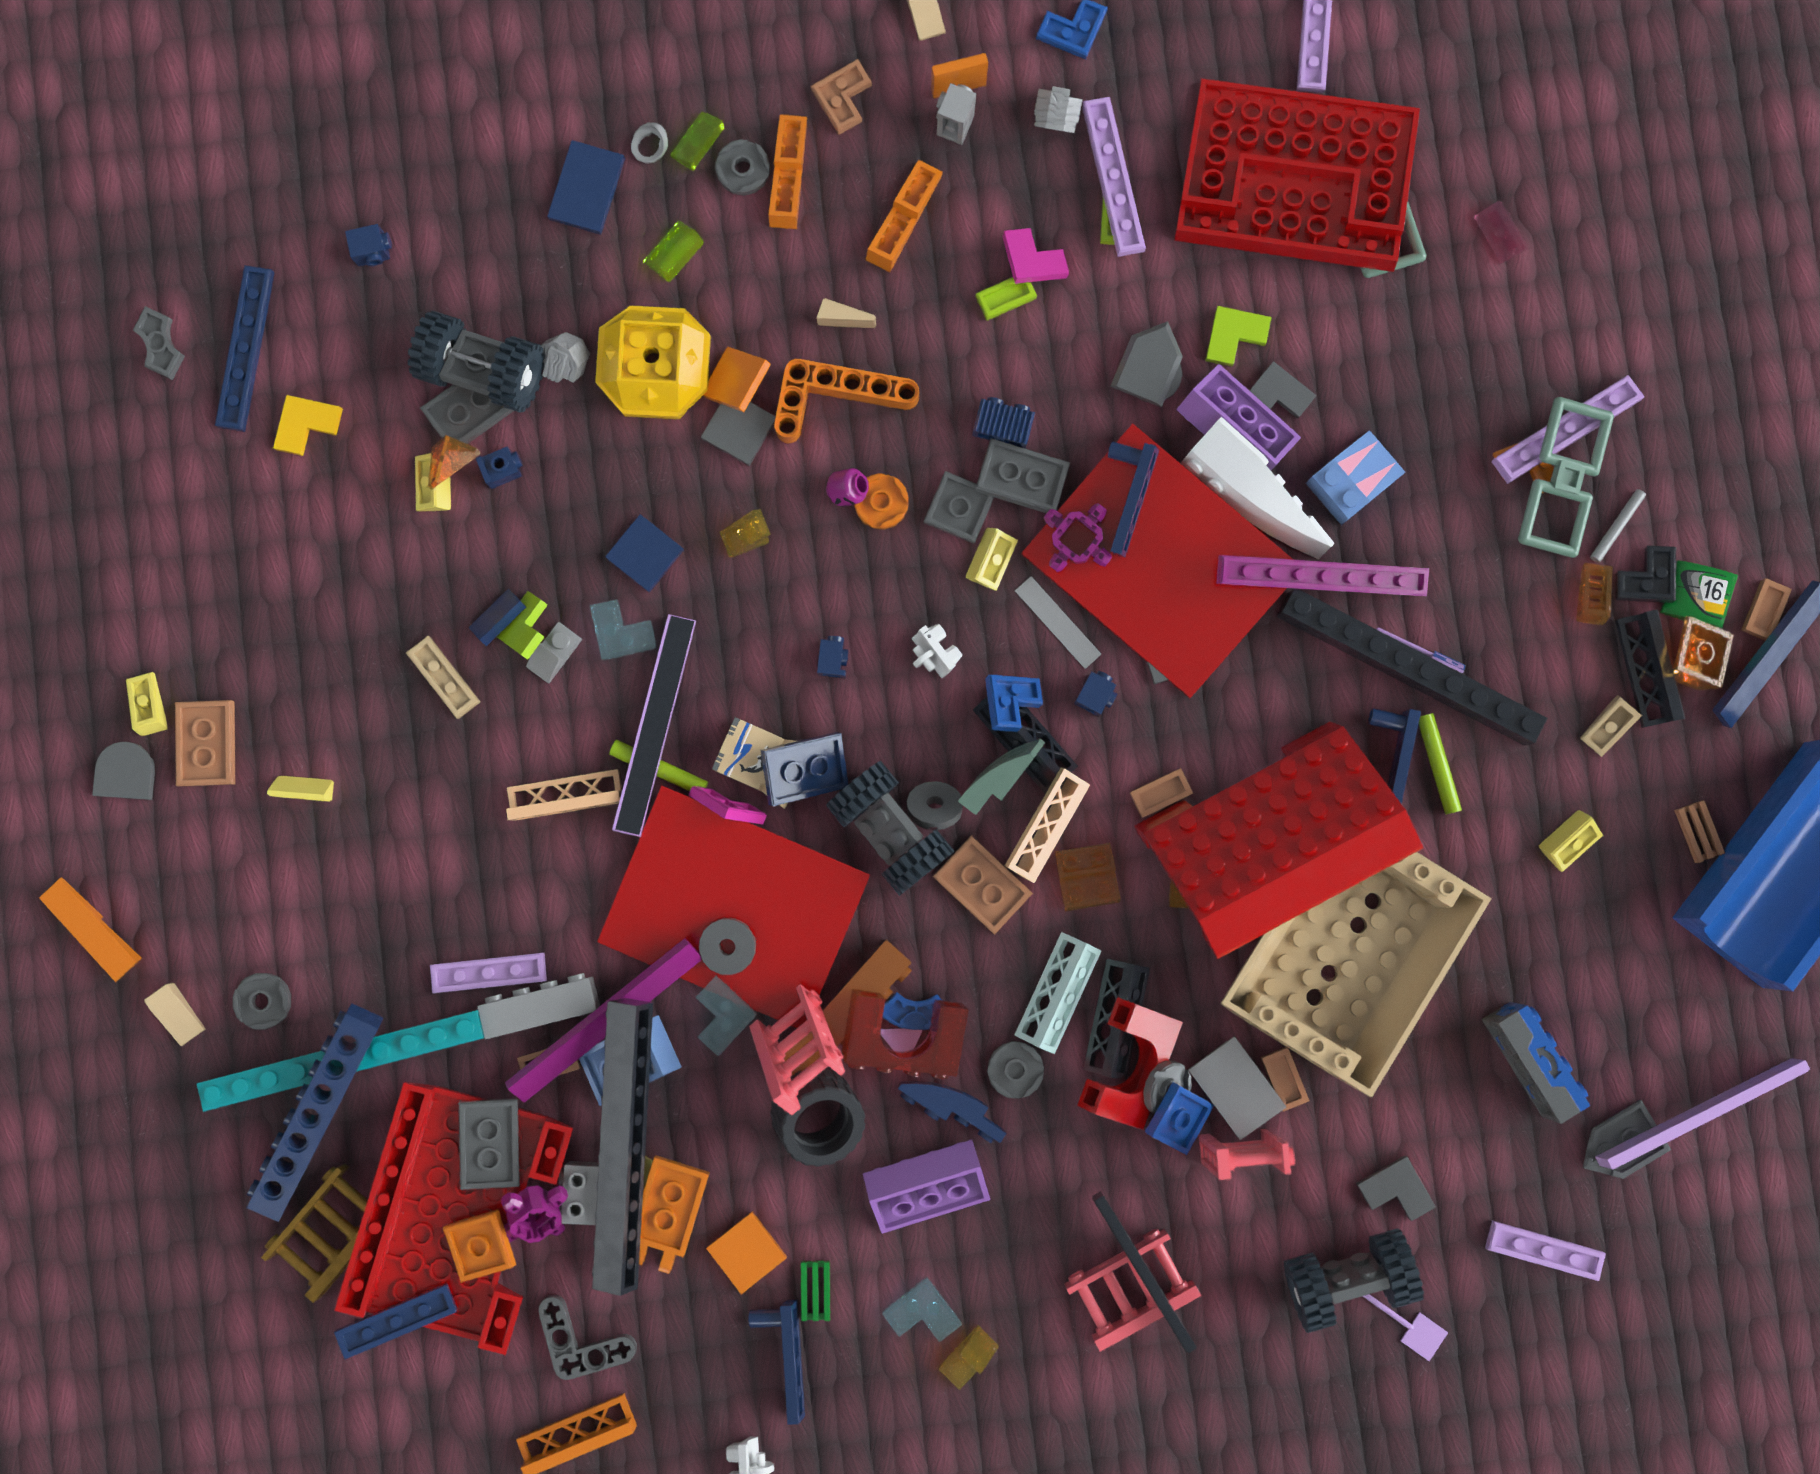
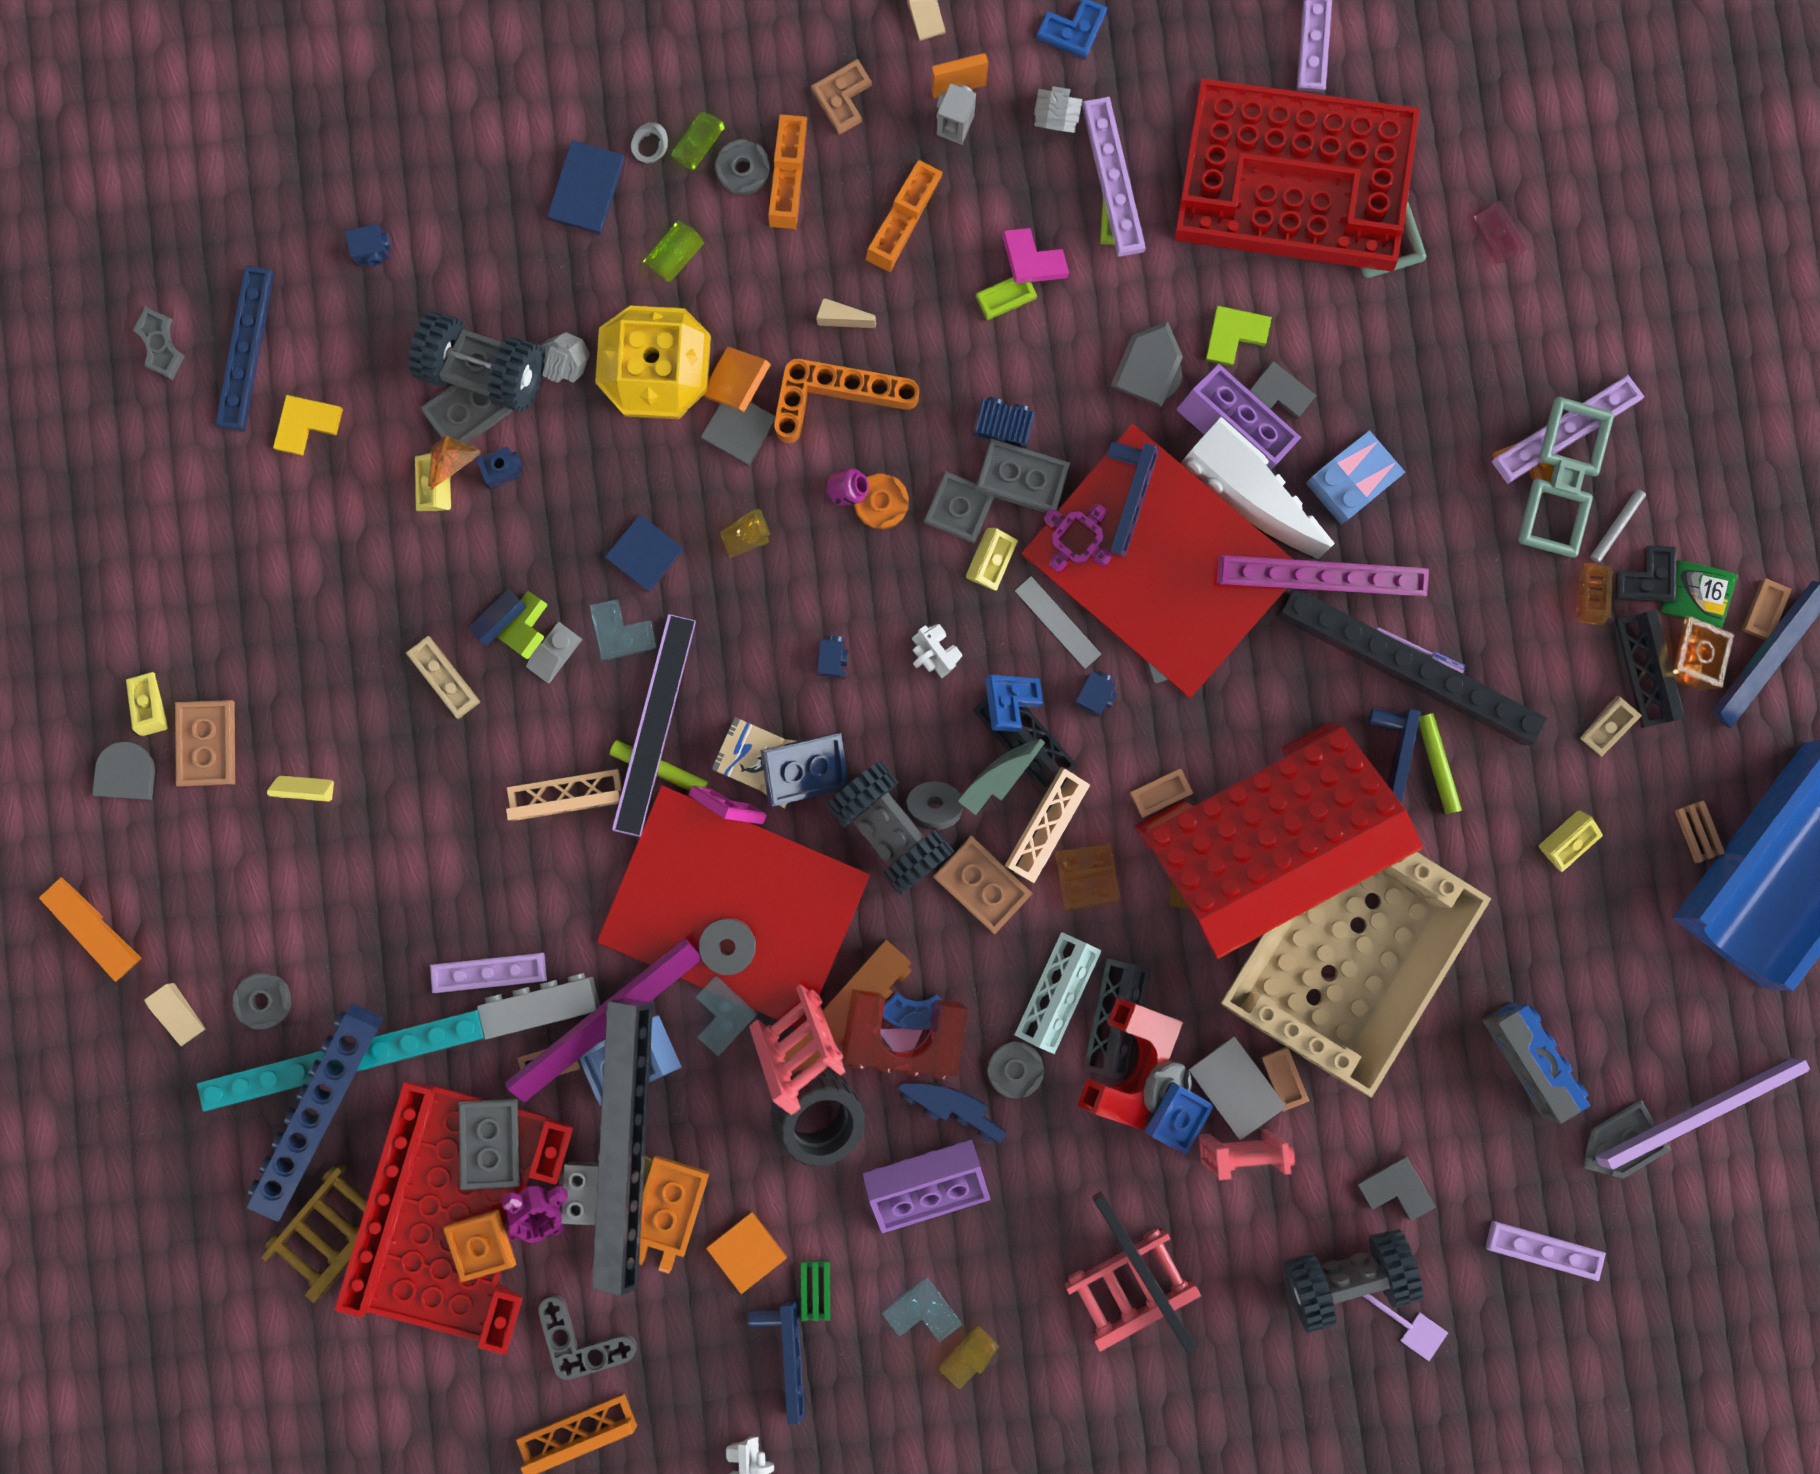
dark blue piece [334,1283,458,1359] -> none

